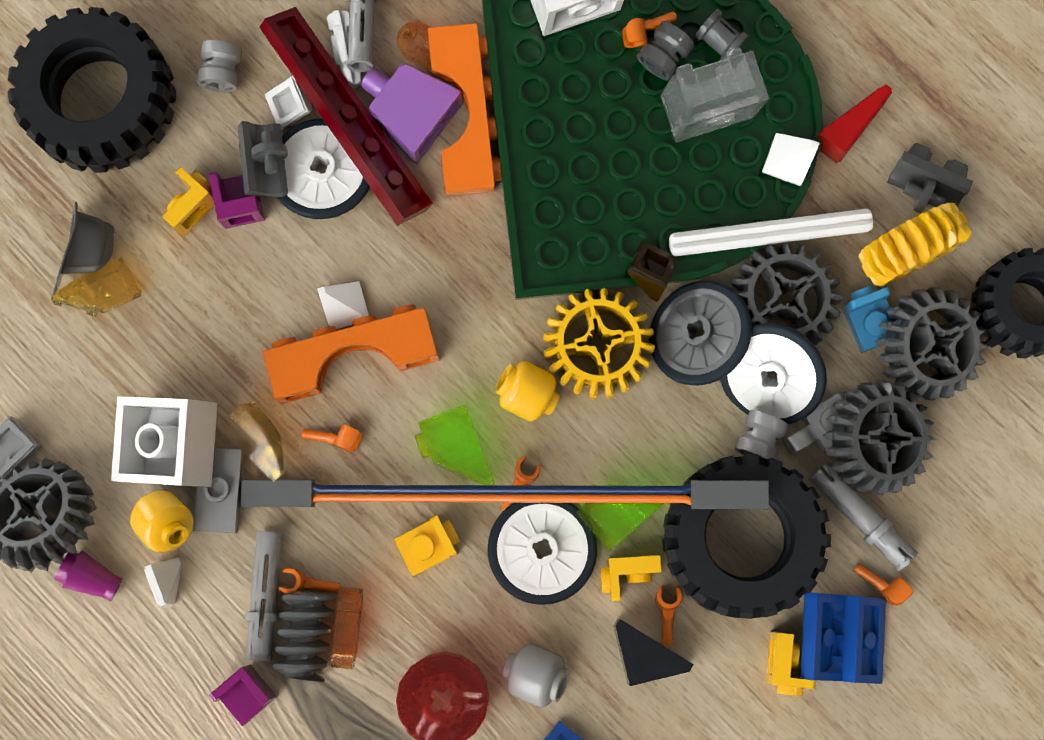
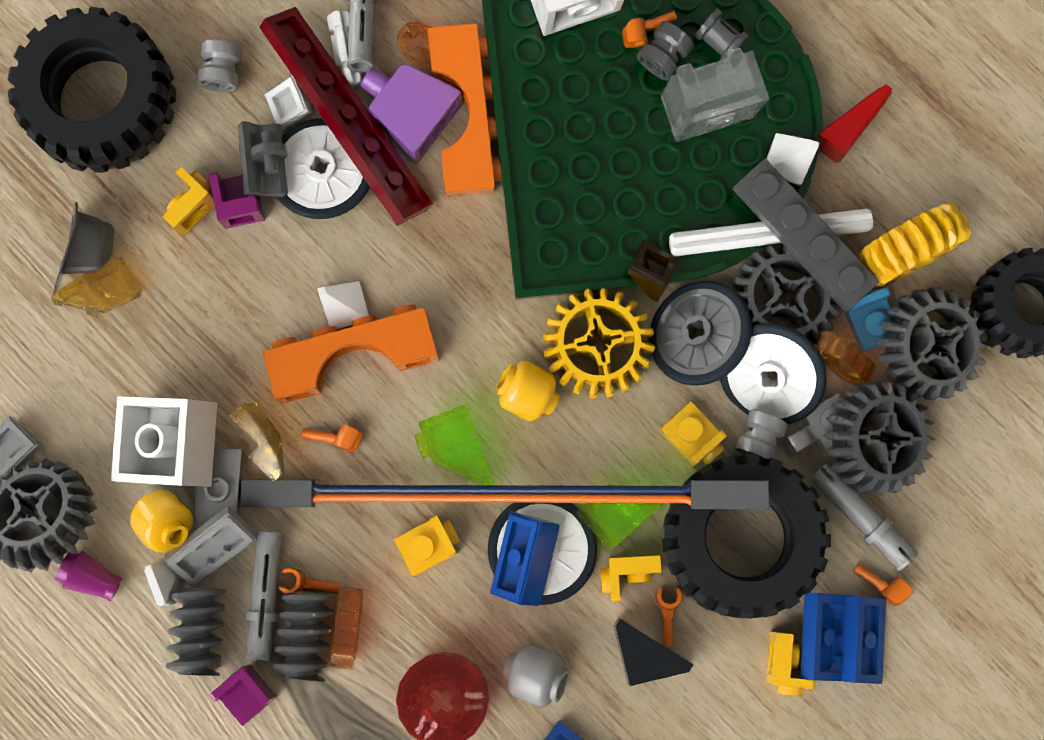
orange hand [500,456,541,511] -> none
dark grey hips [887,143,973,213] -> none
none -> light grey plate [164,505,257,588]
none -> dark grey piece [166,588,226,676]
none -> blue slope [490,511,560,606]
none -> yellow bracket [659,401,727,467]
none -> dark grey plate [733,158,879,312]
none -> clear orange beam [816,331,876,386]

